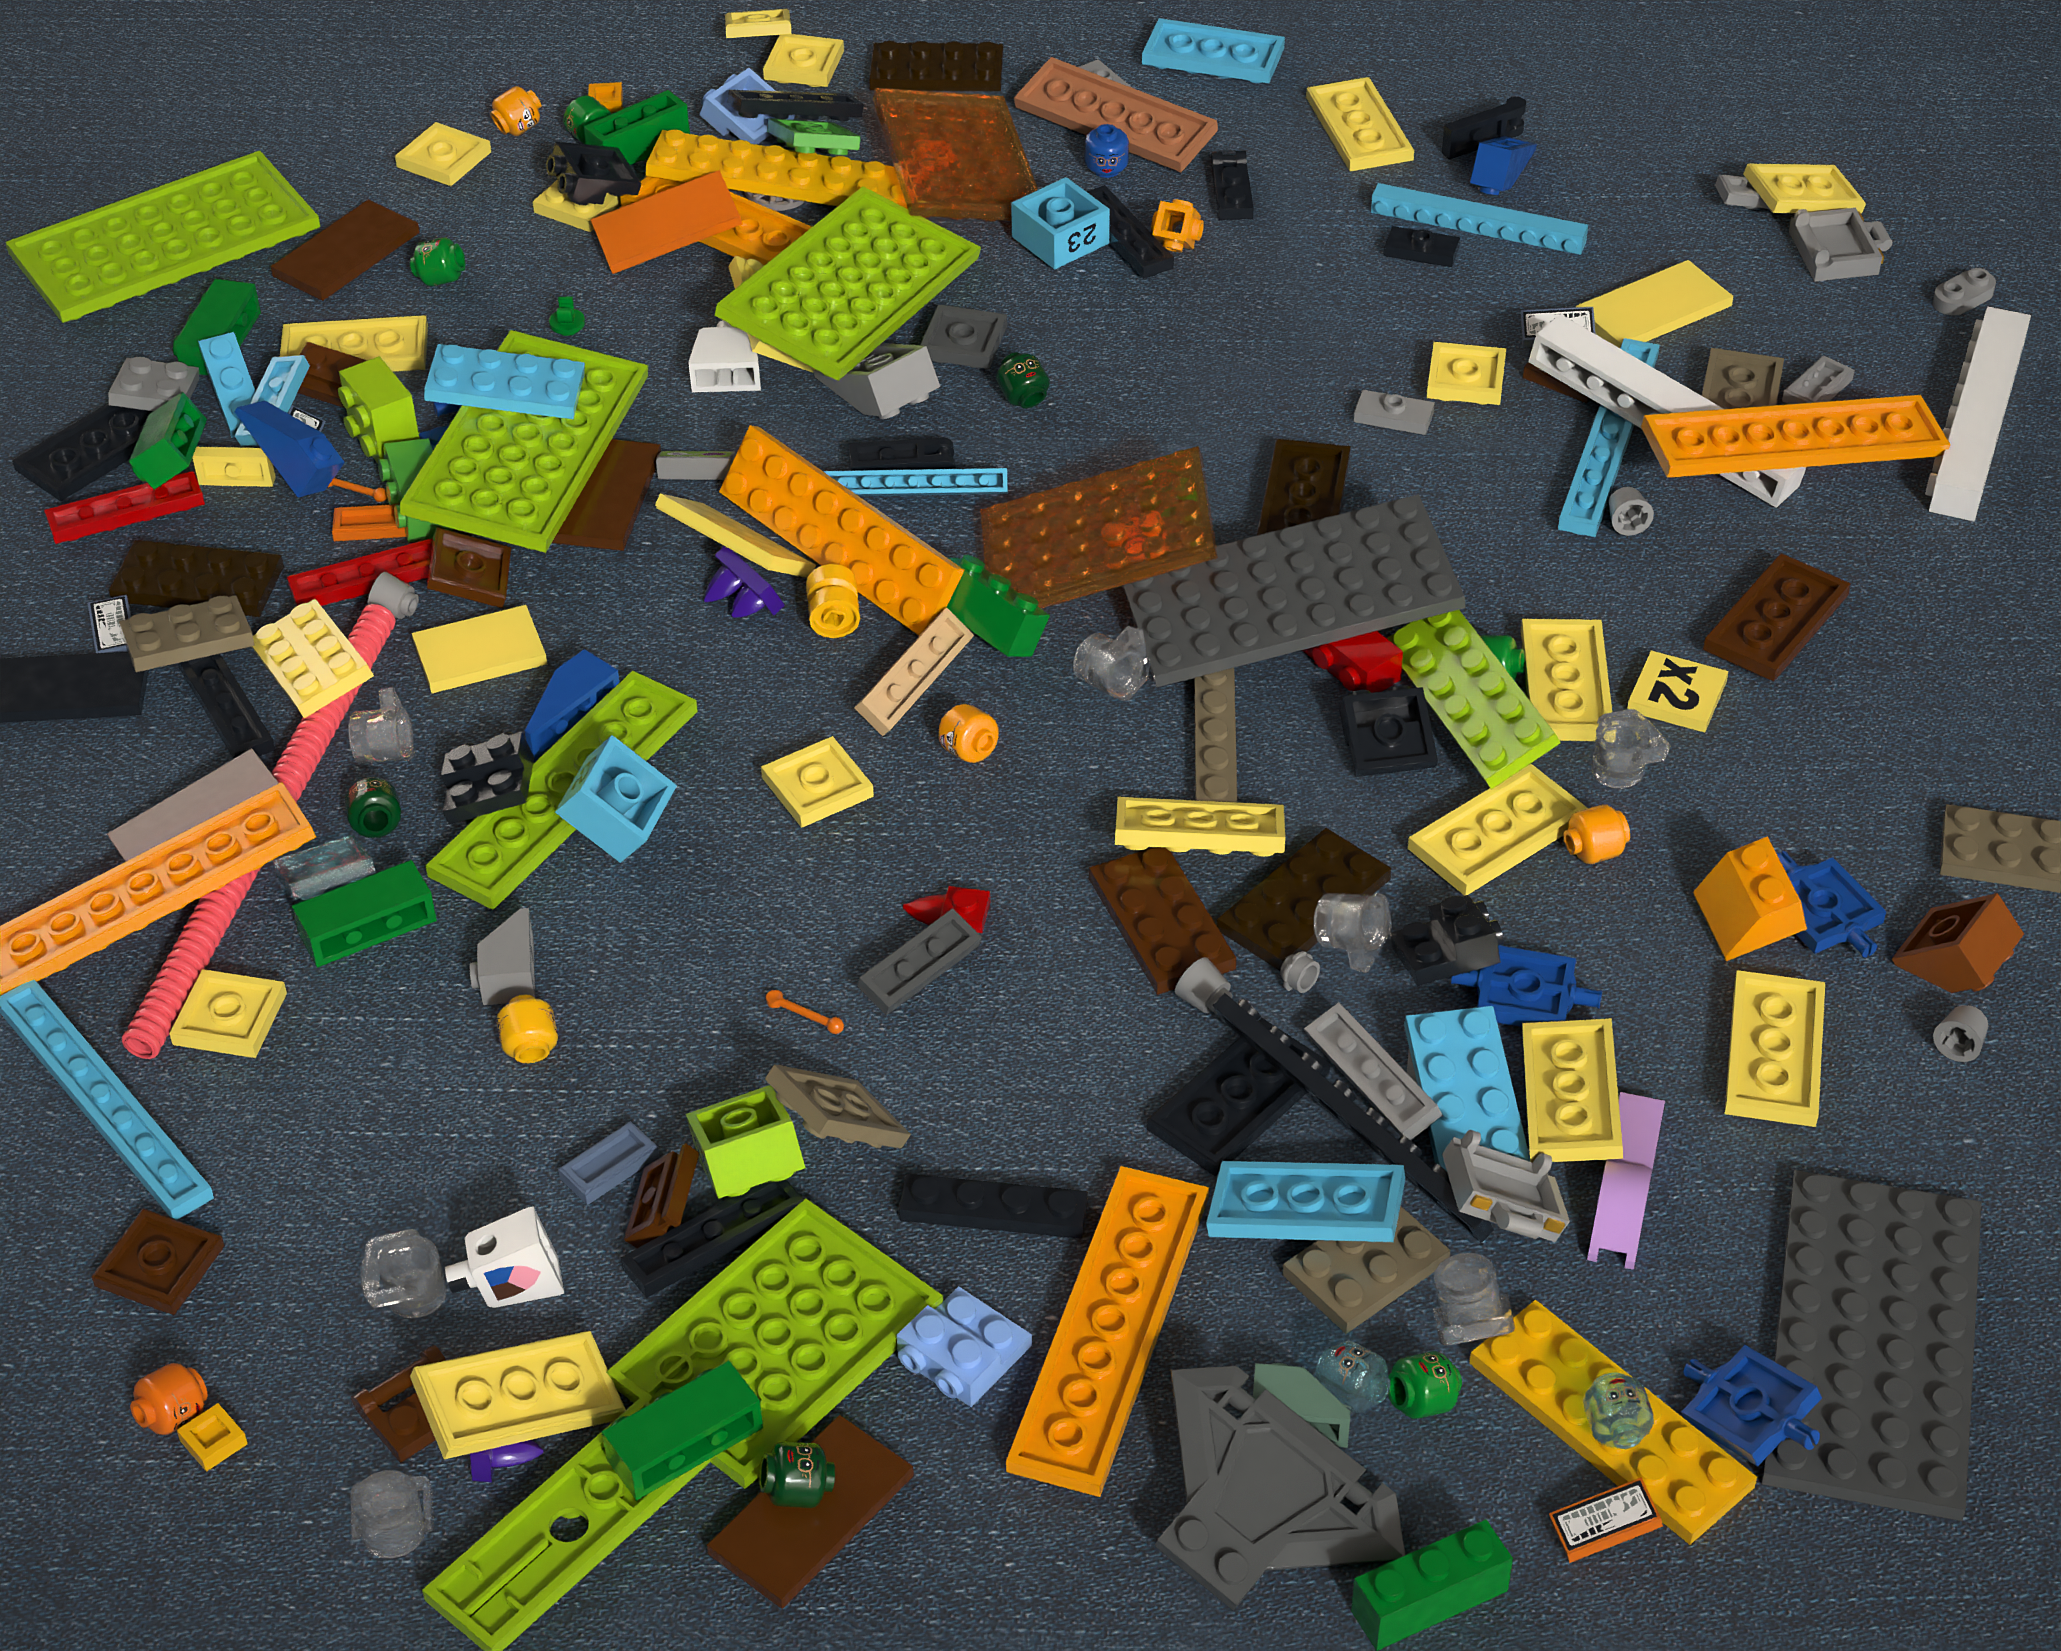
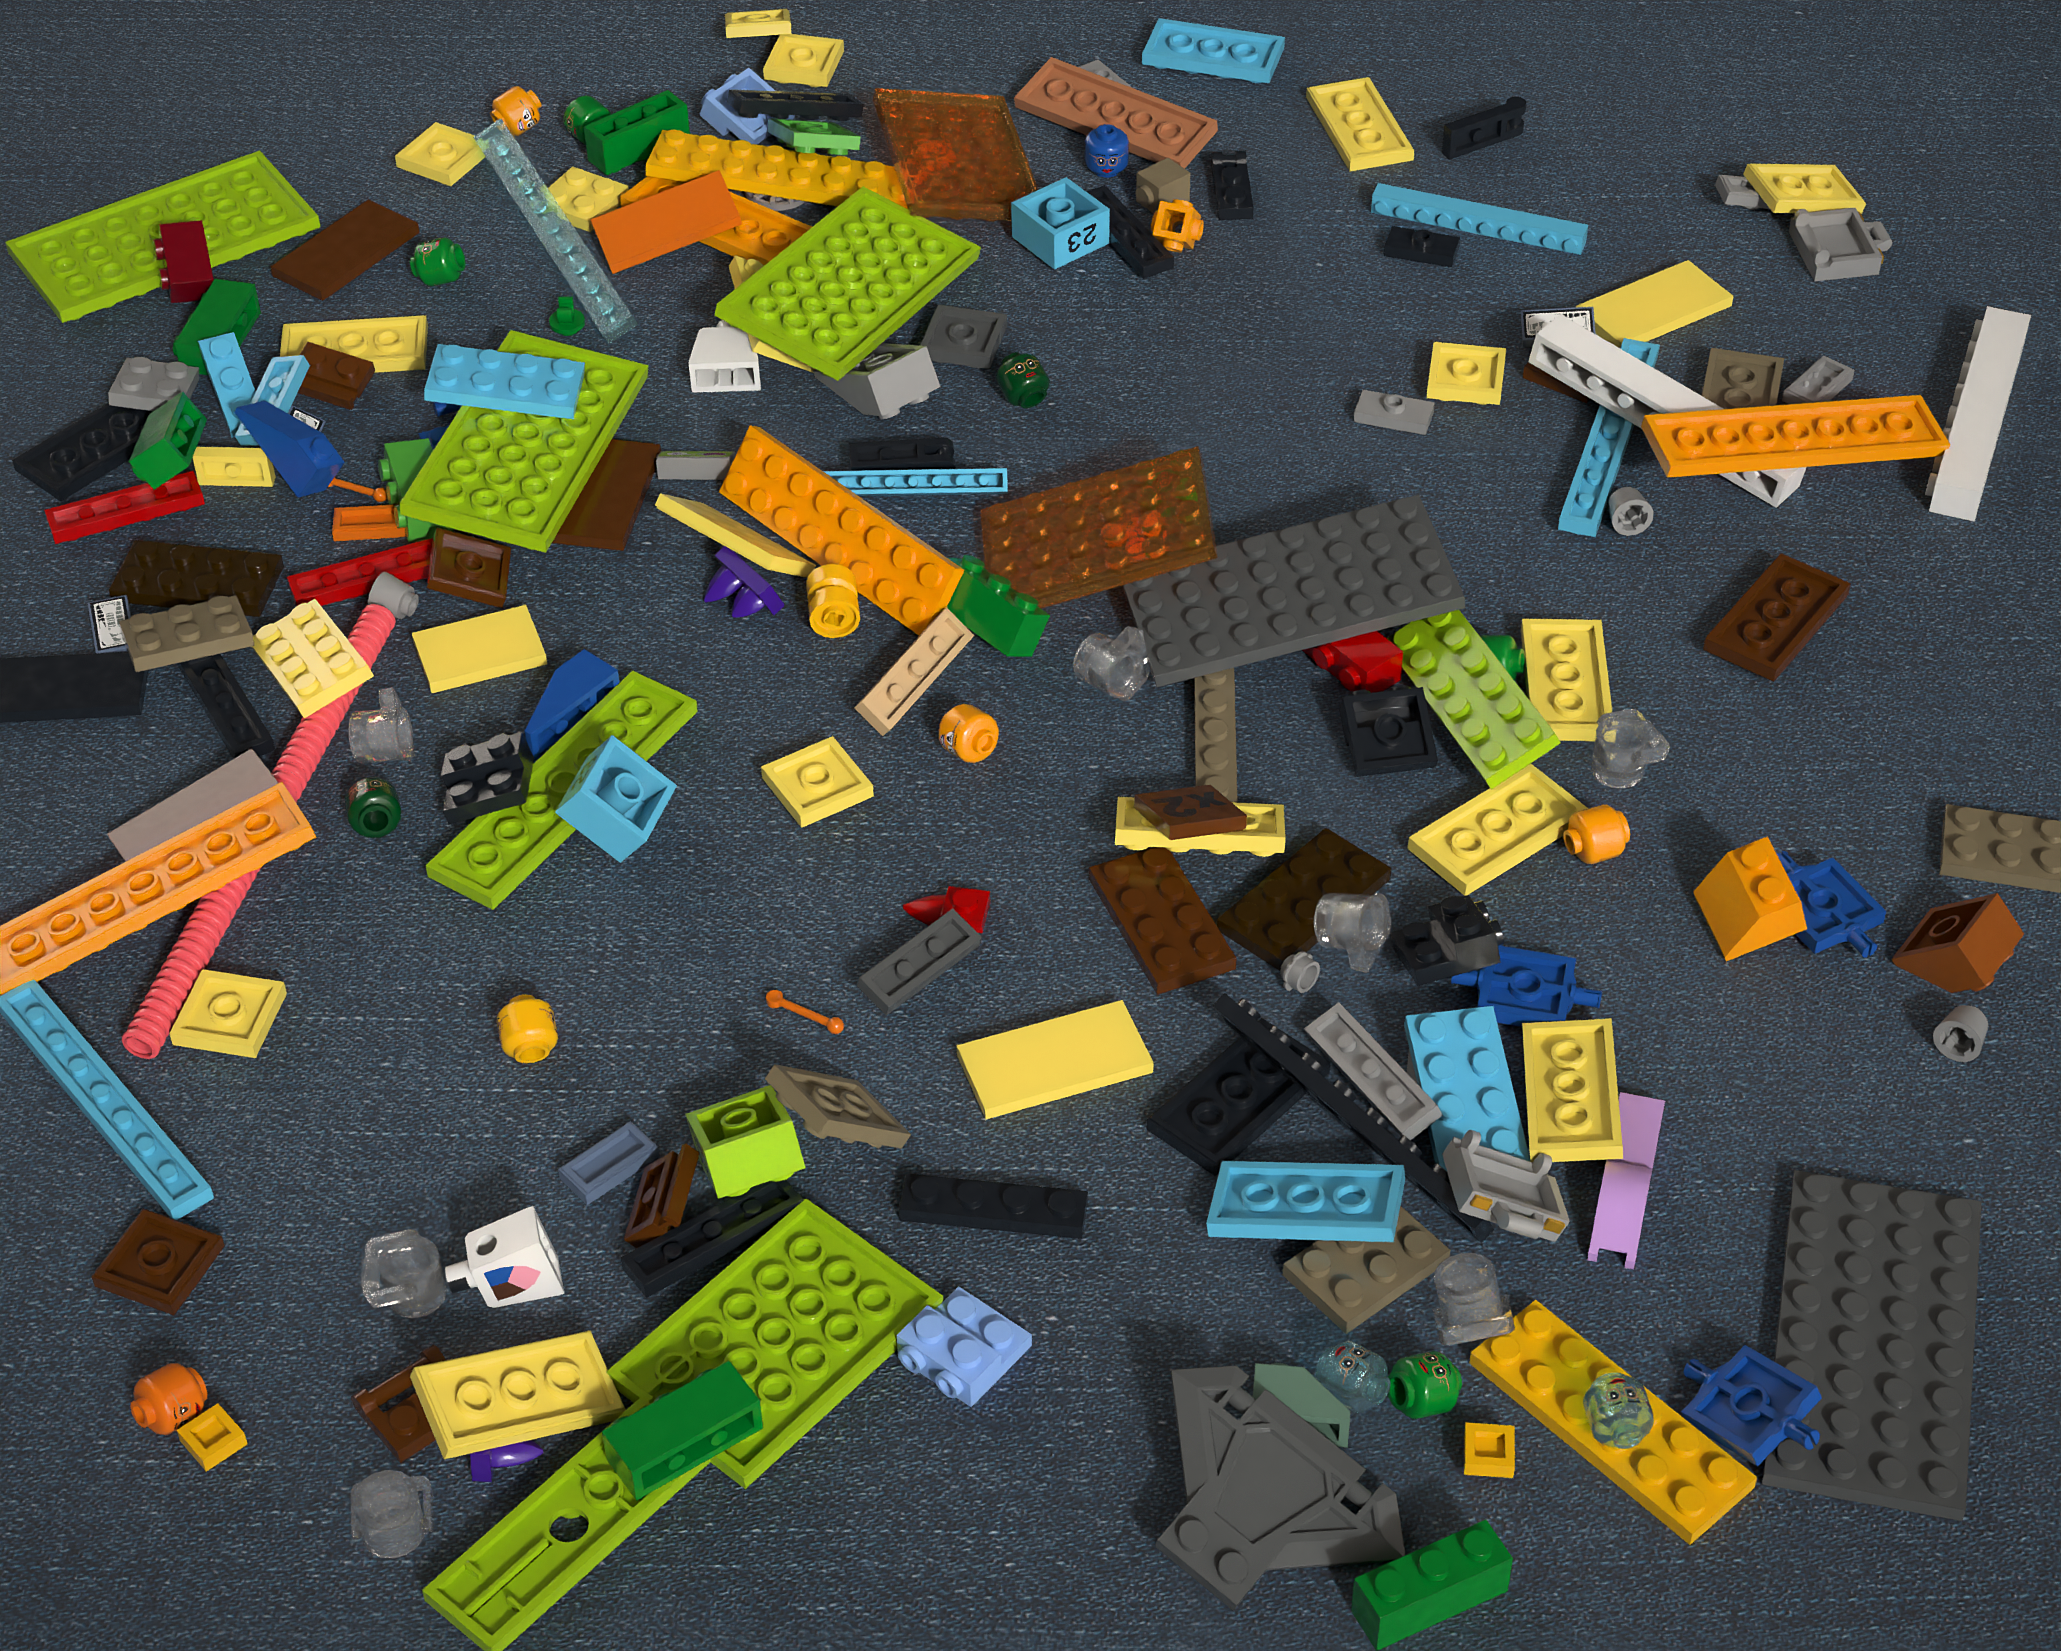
clear light blue plate [272,835,376,900] -> none
green brick [292,860,437,968] -> none
lime brick [338,356,420,463] -> none
light grey slope [470,908,535,1005] -> none
black plate [546,142,642,205] -> none
light orange plate [588,82,623,114] -> none
reddish brown tile [707,1415,914,1609] -> none
dark green head [760,1442,835,1508] -> none
dark brown plate [869,41,1004,91] -> none
light orange plate [1006,1166,1209,1497] -> none
light grey hat [1175,957,1232,1014] -> none
dark brown plate [1257,439,1351,535] -> none
blue slope [1470,136,1537,195] -> none
tile [1549,1477,1663,1563] -> none
light yellow tile [1627,650,1729,733] -> none
light yellow plate [1724,970,1825,1127] -> none
light grey plate [1933,268,1996,315] -> none
none -> dark red brick [153,220,214,303]
none -> clear light blue plate [473,118,638,344]
none -> light yellow tile [957,1000,1154,1120]
none -> reddish brown tile [1134,785,1247,840]
none -> dark tan brick [1136,158,1190,213]
none -> yellow plate [1464,1422,1515,1478]

